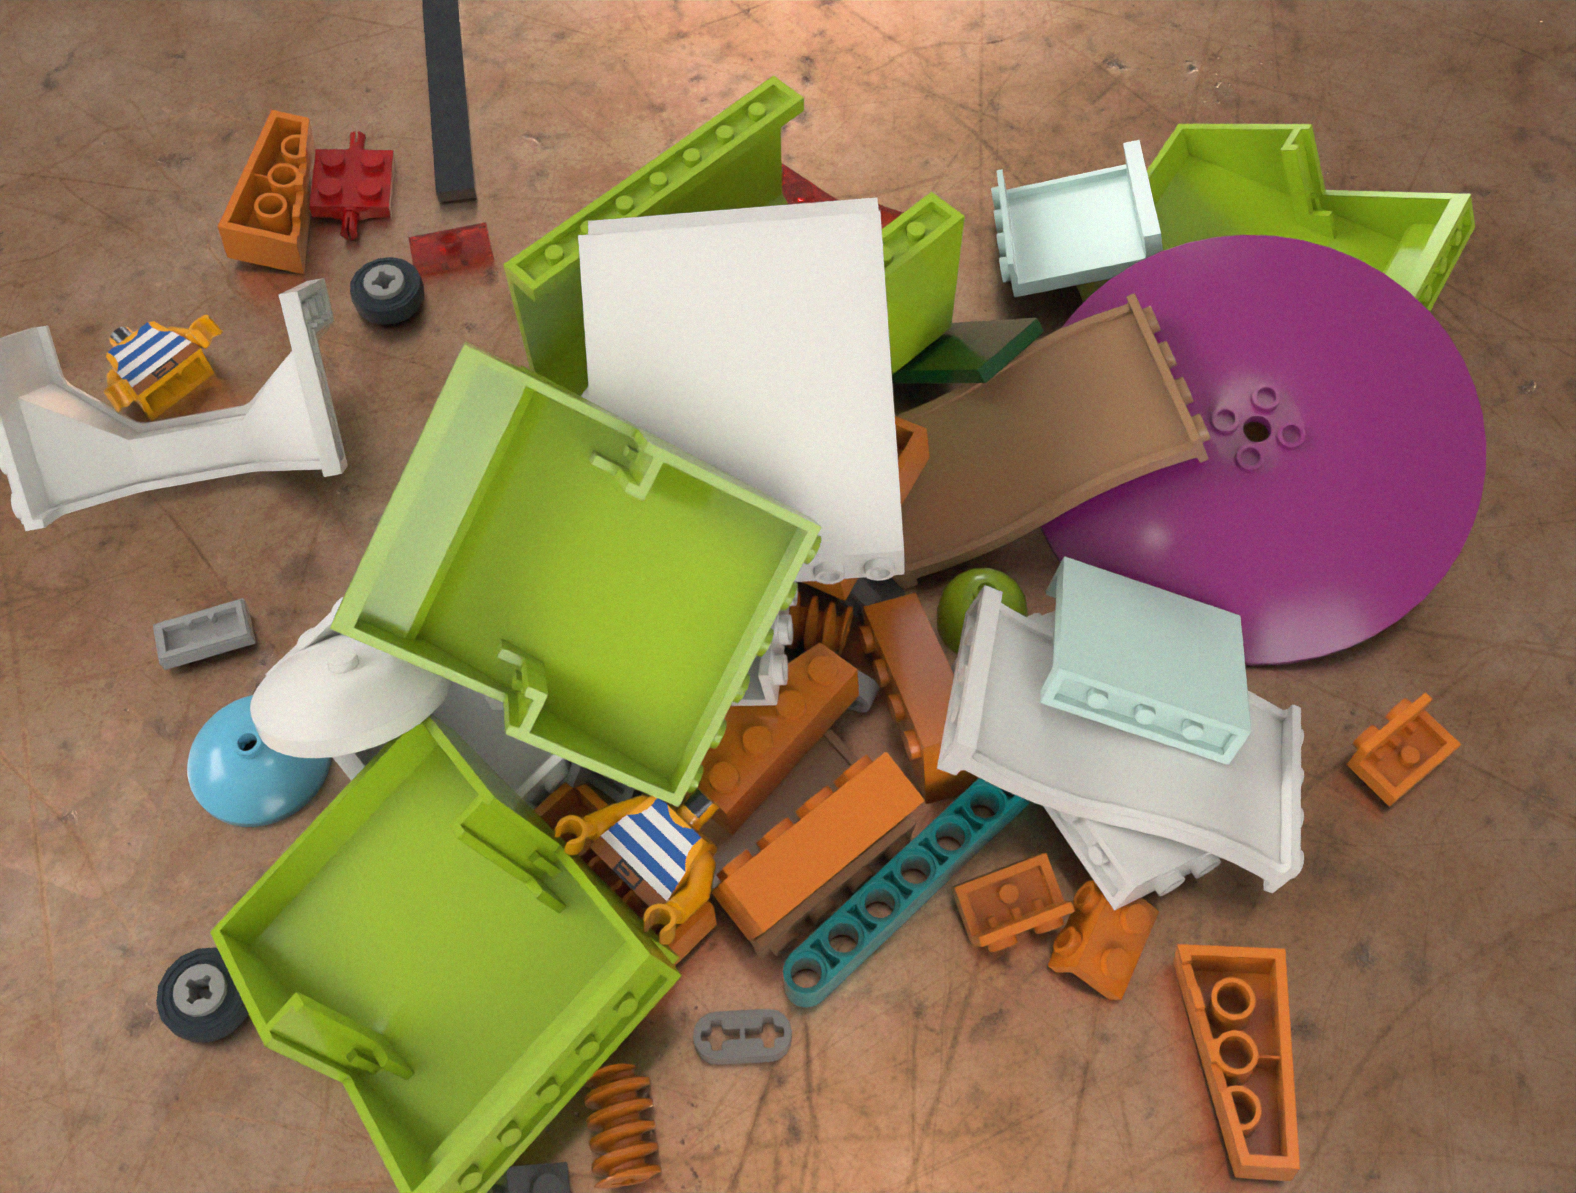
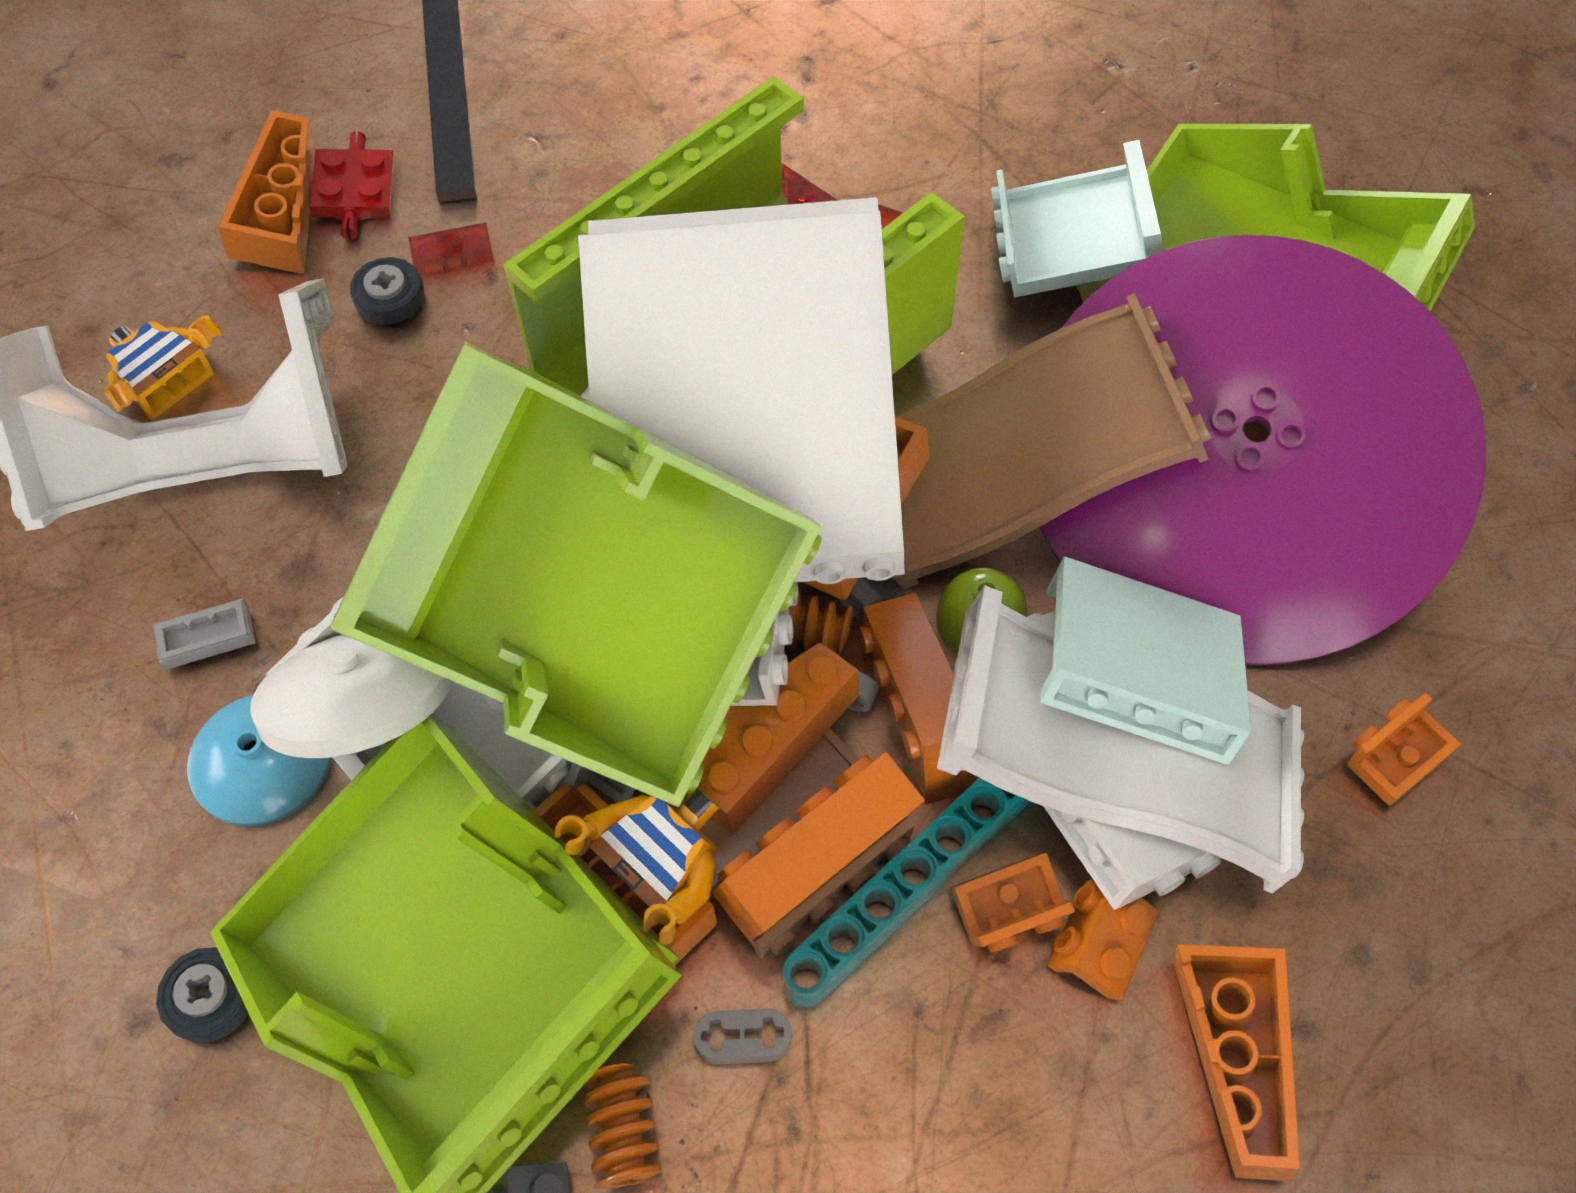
dark green tile [892,318,1044,383] -> none

